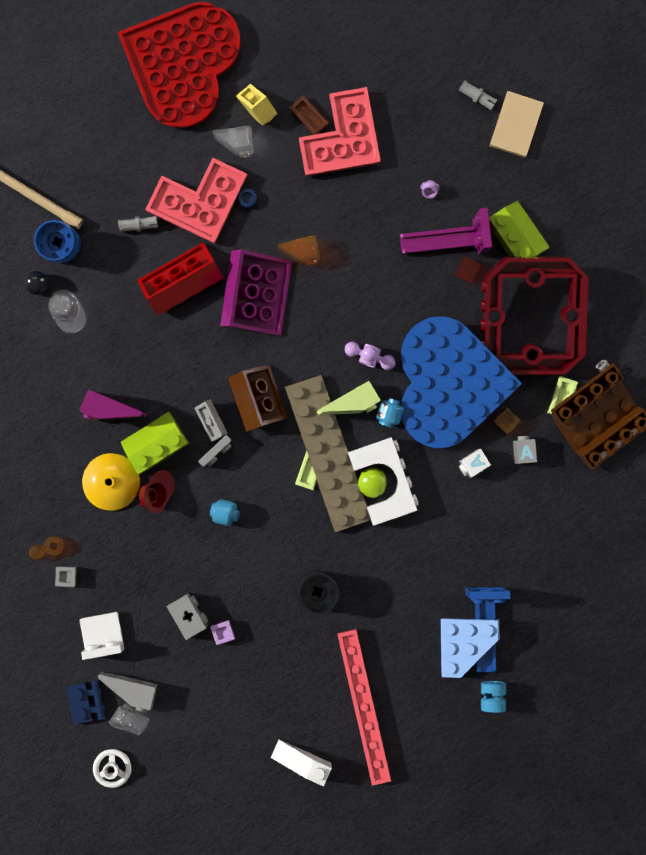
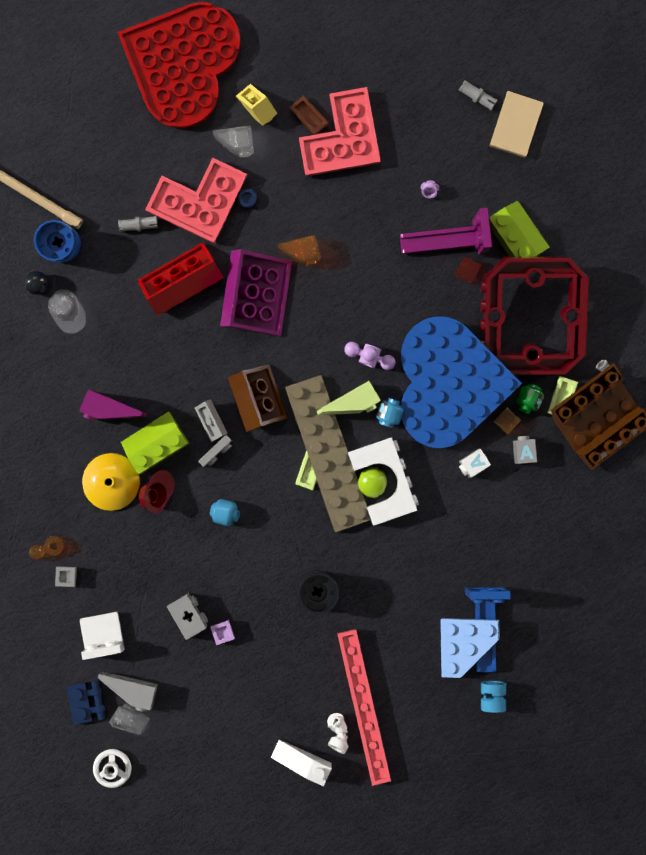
none -> white arm [327,713,348,754]
none -> green head [516,384,544,414]

